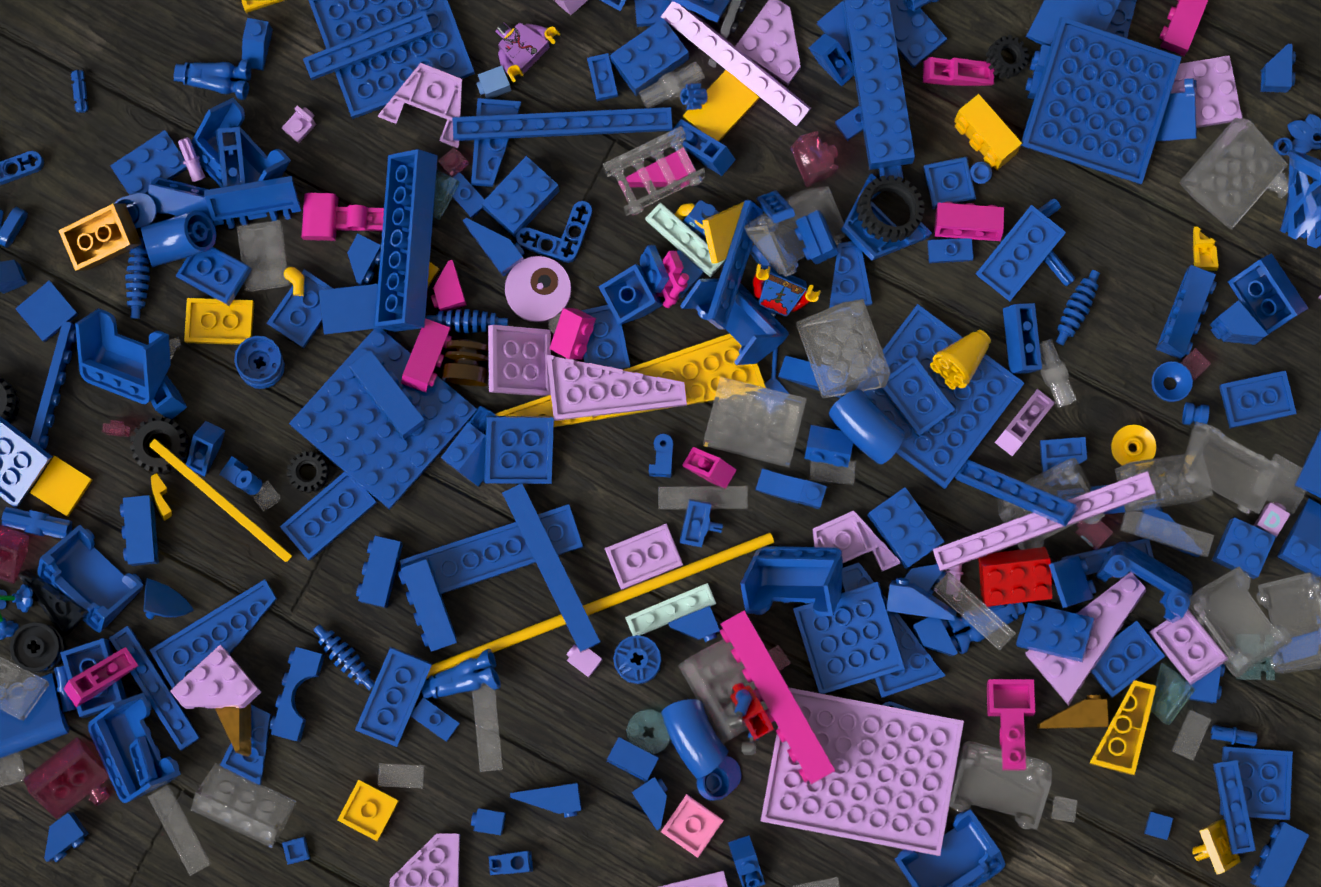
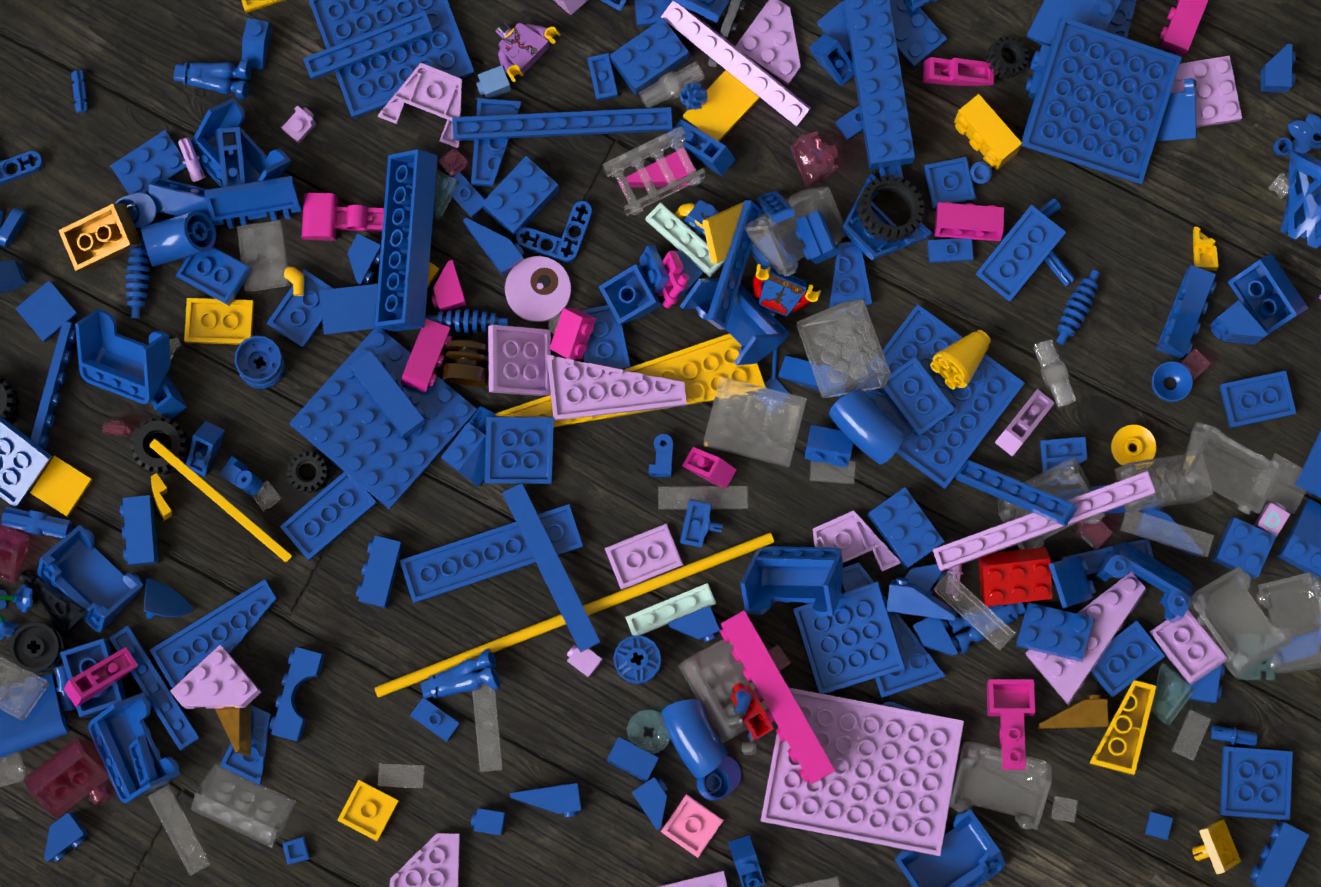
blue piece [313,624,375,691] -> none
blue plate [355,646,432,747] -> none
blue brick [398,555,457,652] -> none
blue leg [489,851,533,875] -> none
blue slope [755,469,827,509] -> none
blue brick [1003,303,1042,374] -> none
clear slope [1179,118,1288,229] -> none
blue wheel [1182,402,1209,427] -> none
blue plate [1213,760,1256,855] -> none

